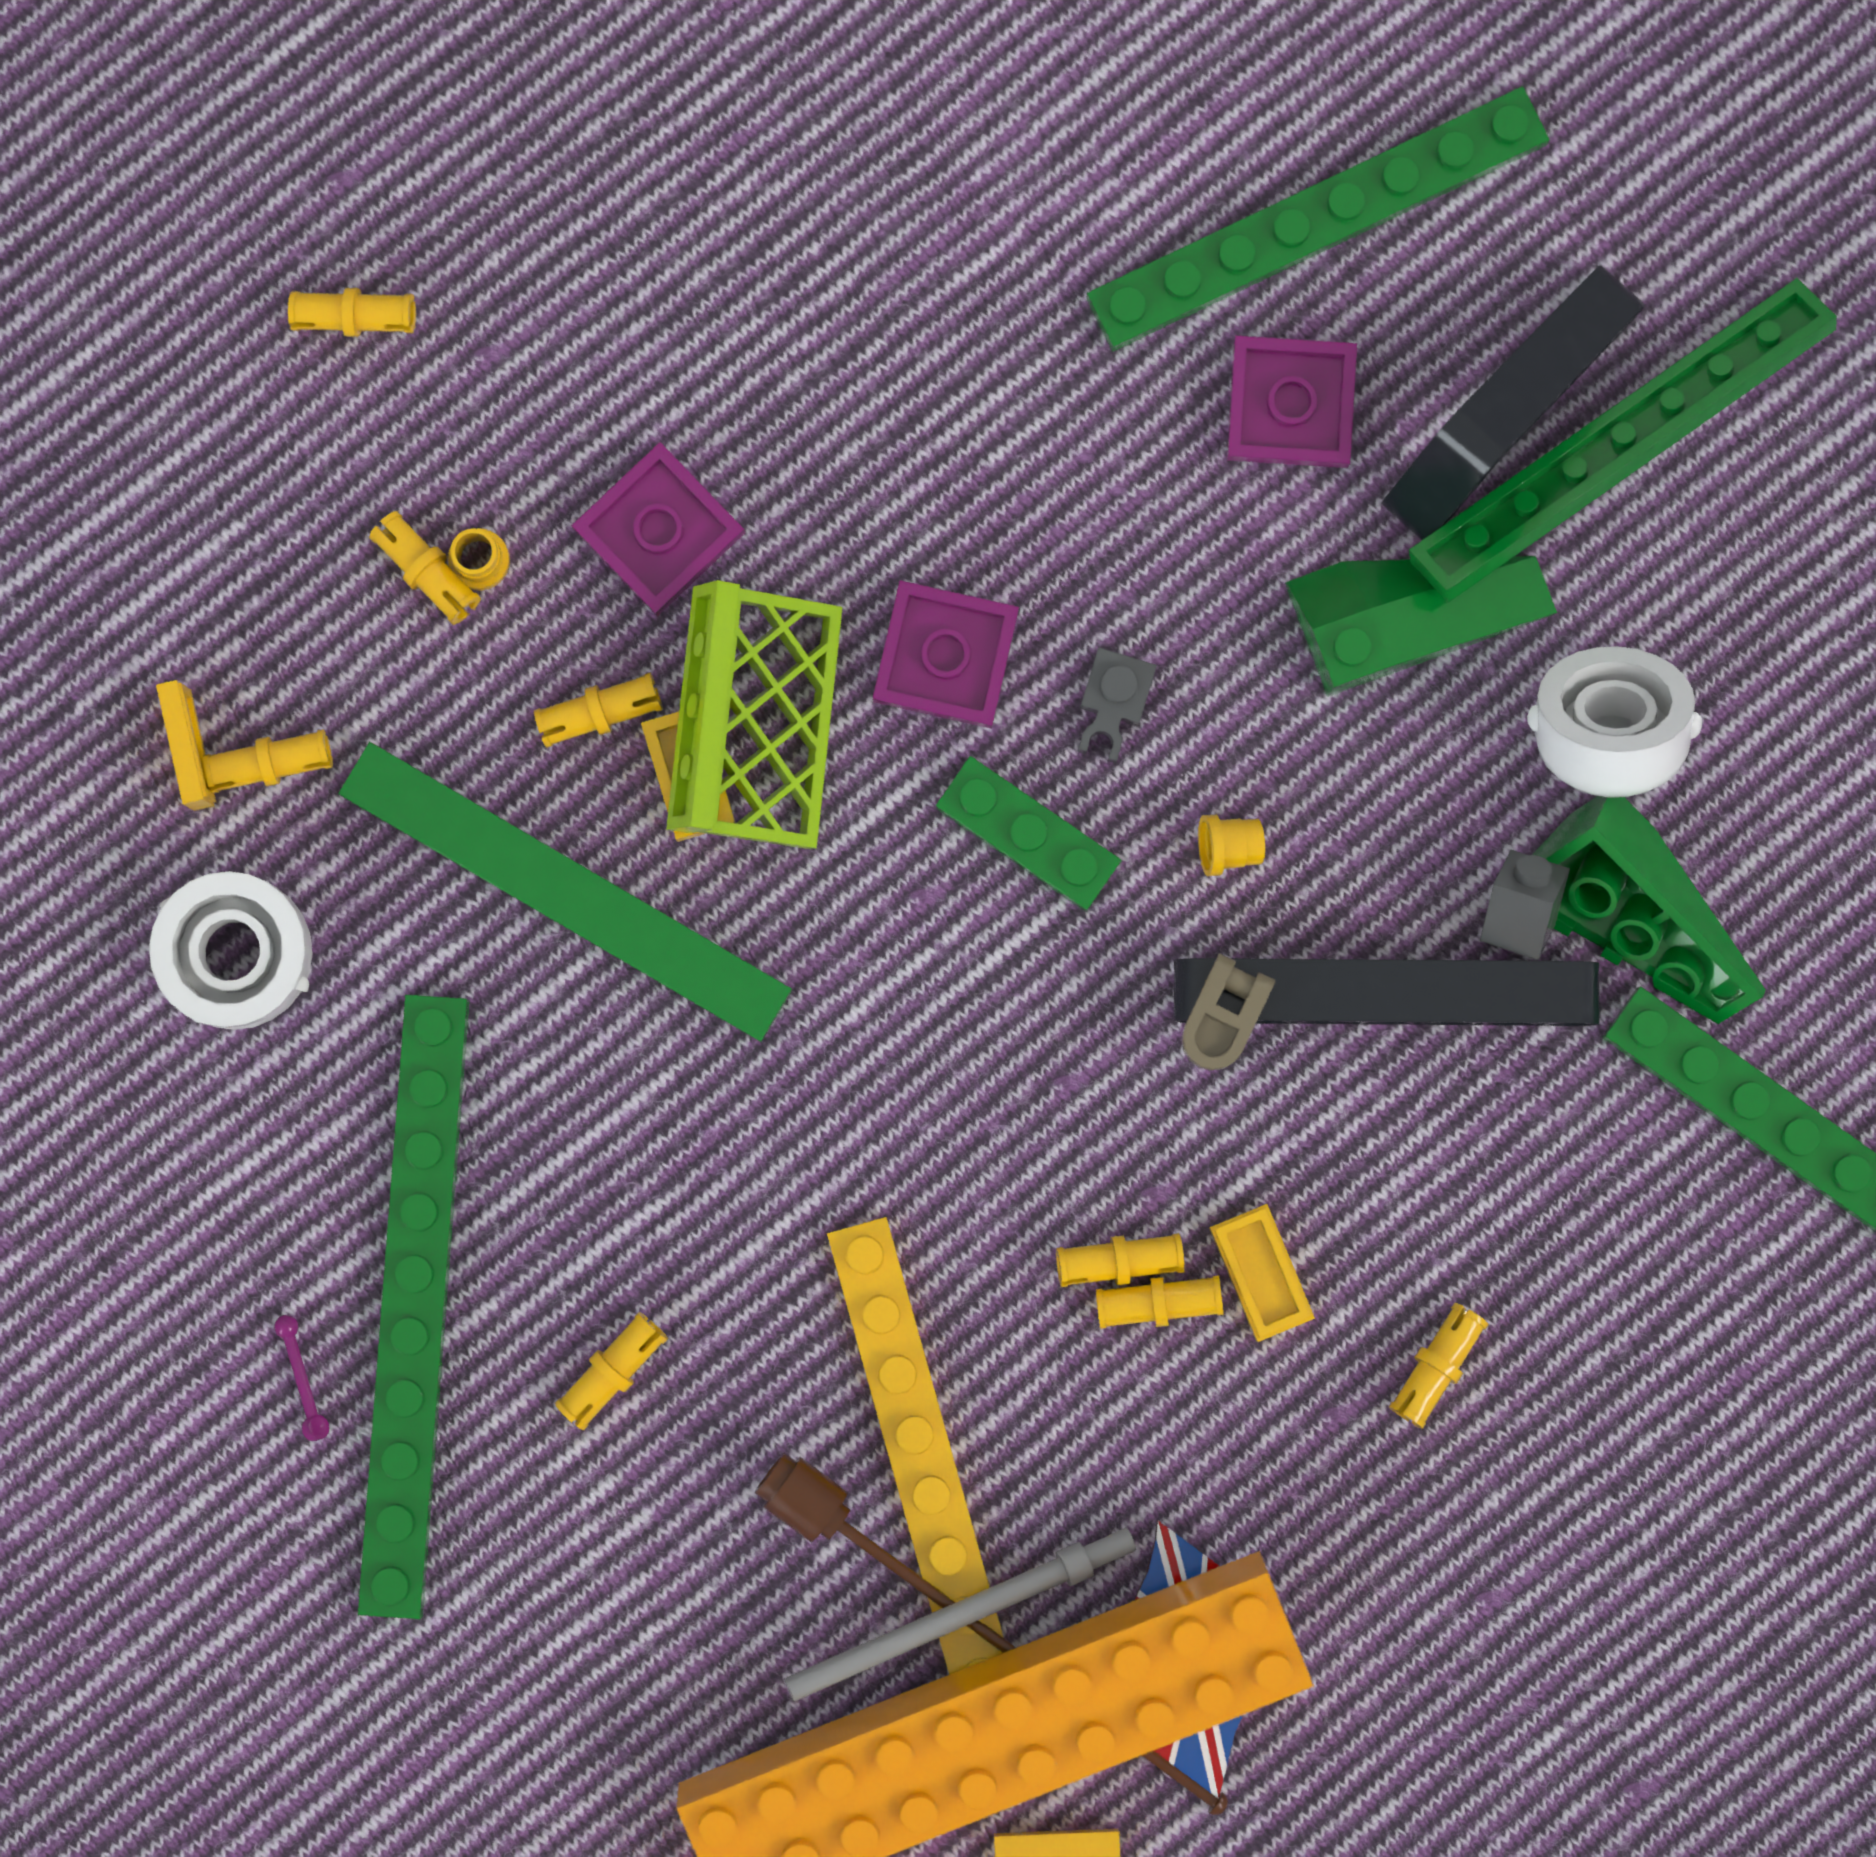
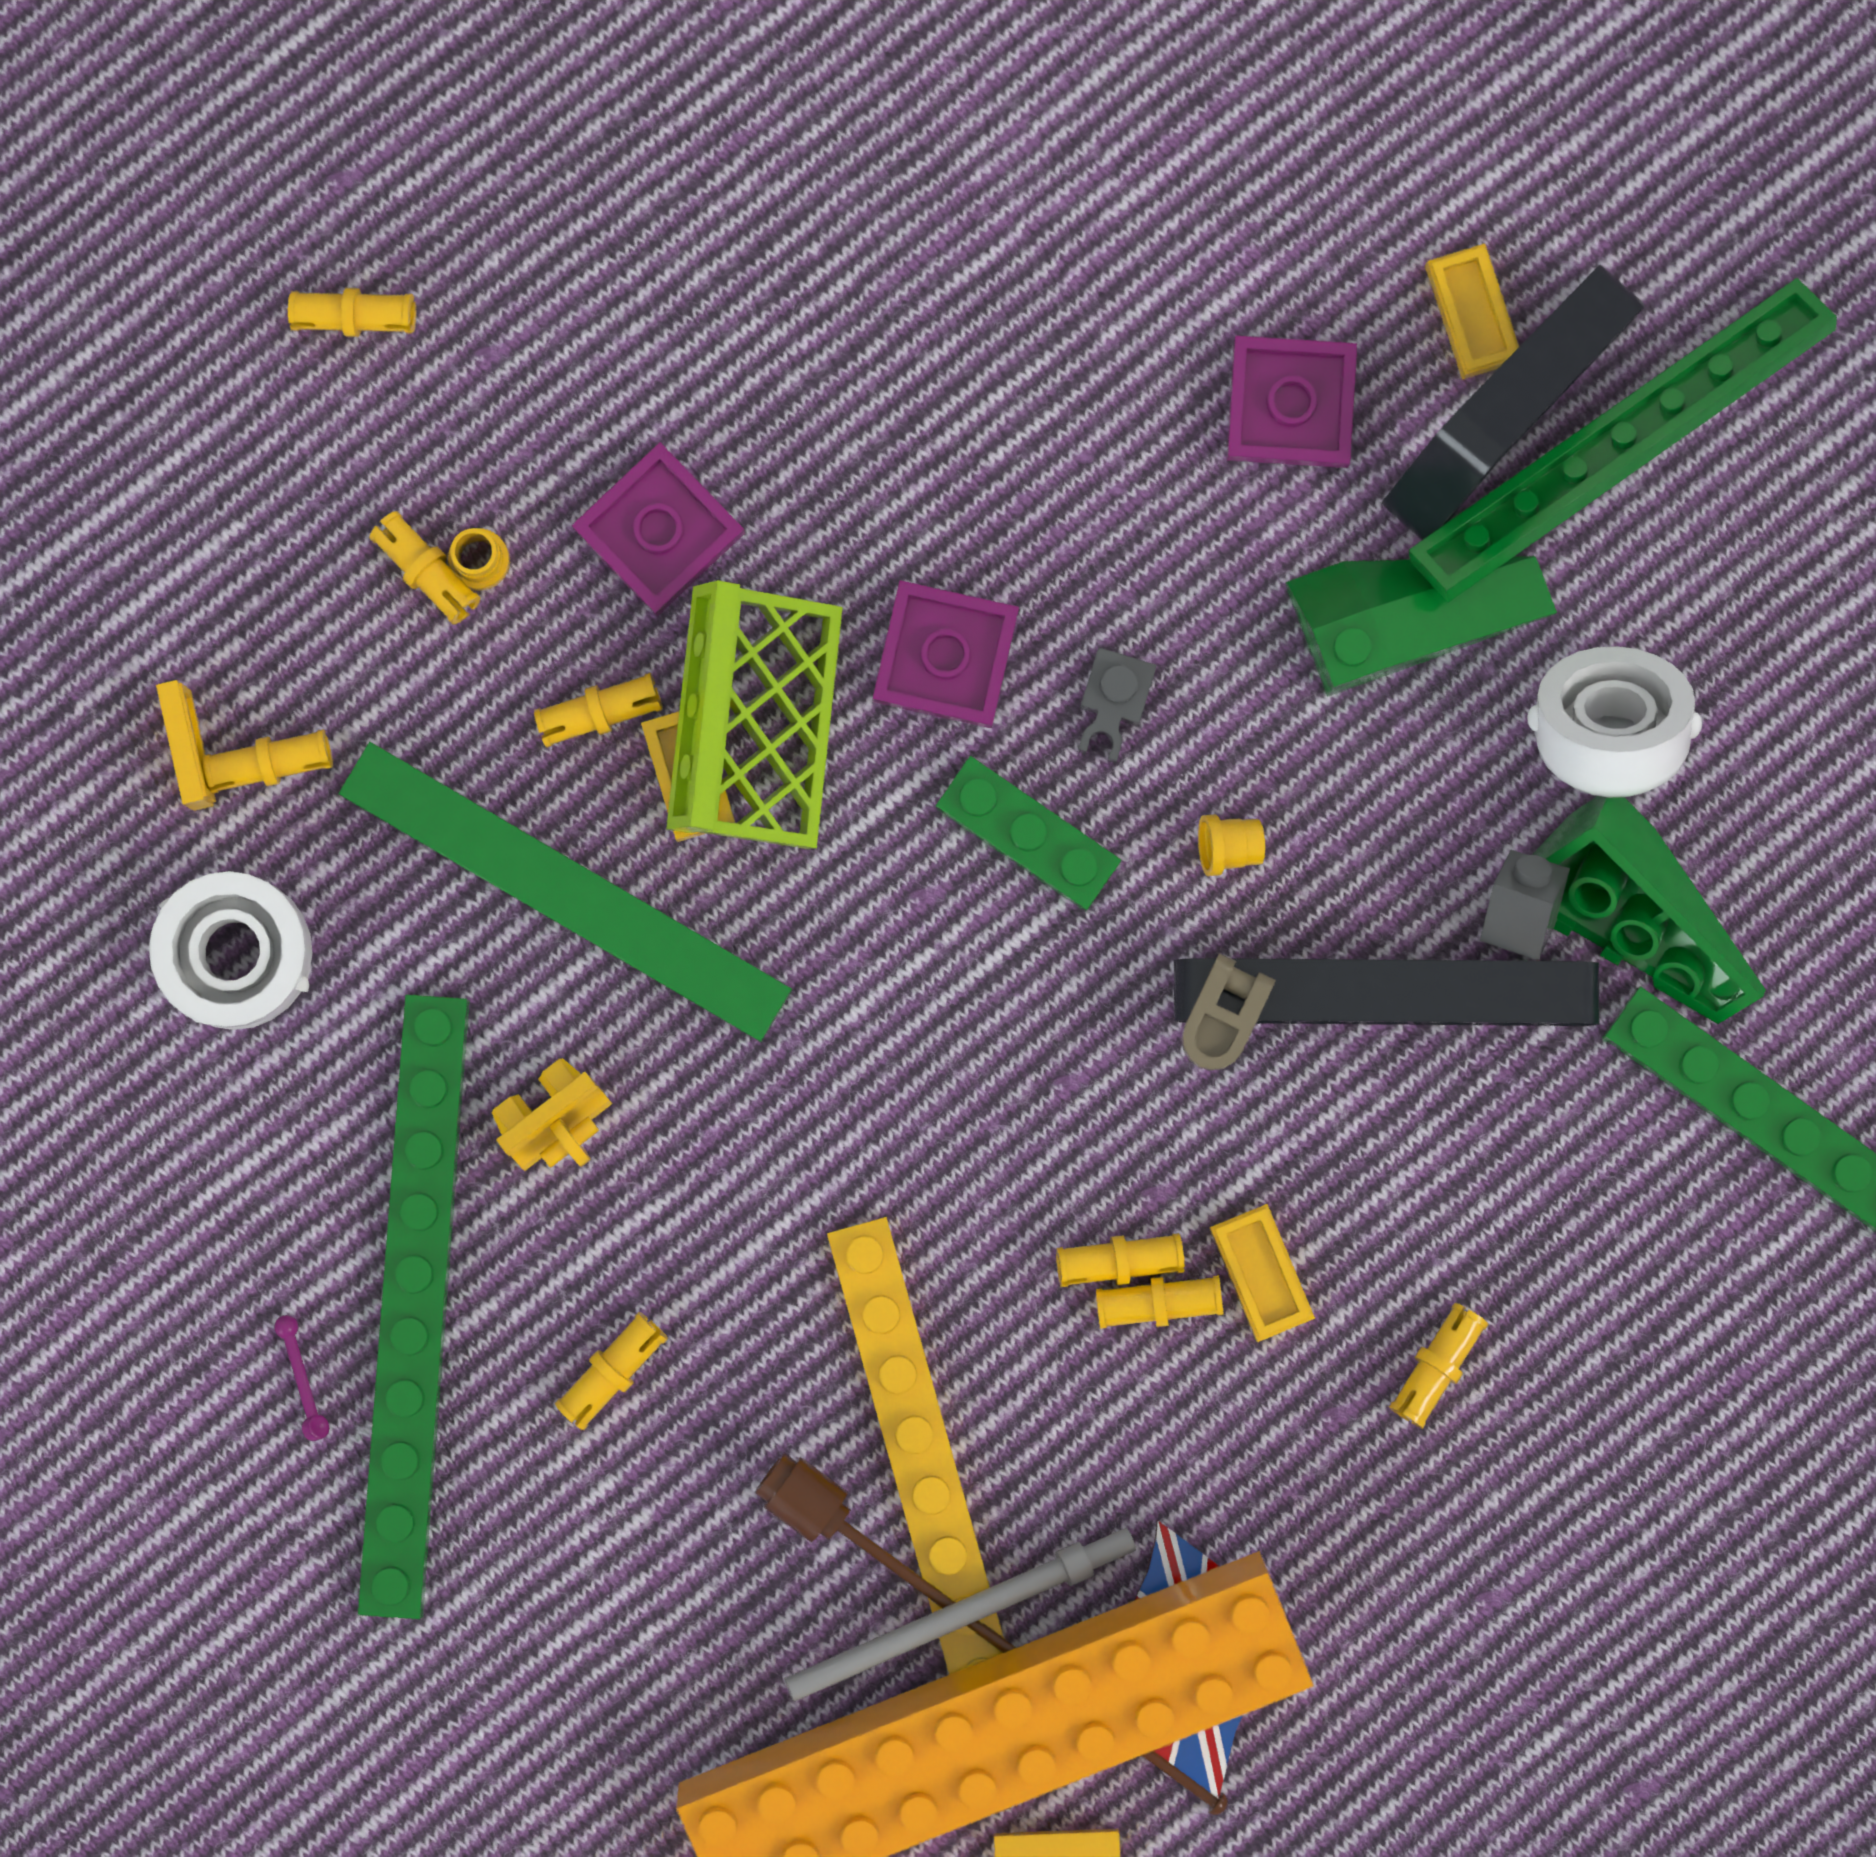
green plate [1086,86,1550,352] -> none
none -> yellow hips [492,1058,612,1171]
none -> yellow tile [1425,243,1519,380]

